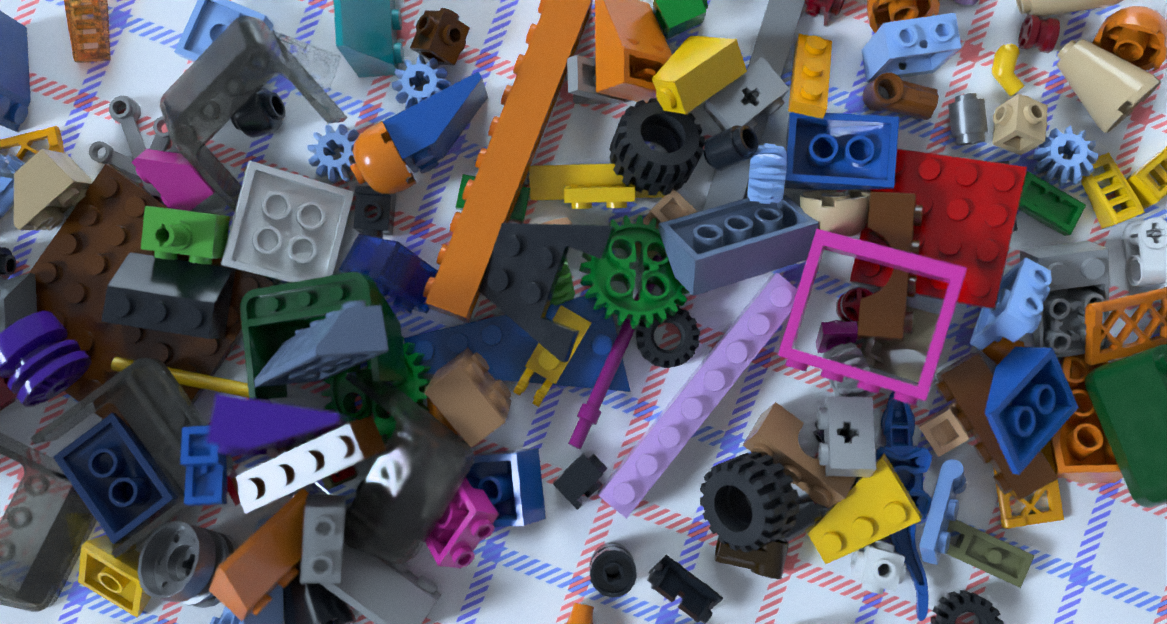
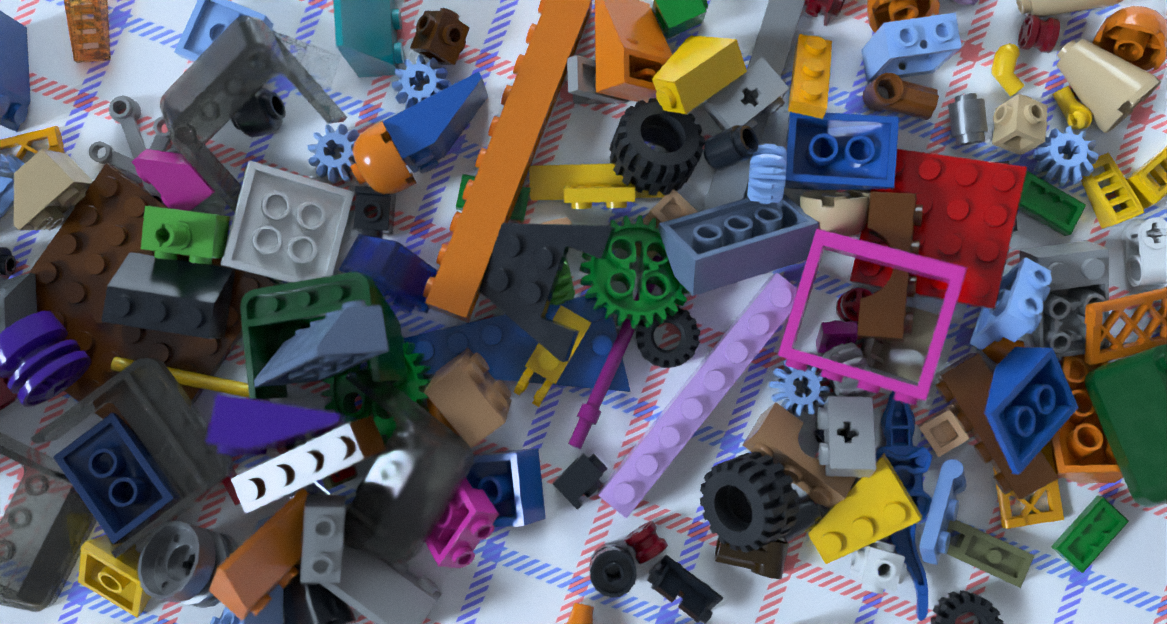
blue slope [180,426,227,506] -> none
none -> dark red wheel [624,520,668,564]
none -> light blue gear [768,360,830,417]
none -> green plate [1051,495,1129,573]
none -> yellow arm [1052,86,1093,130]

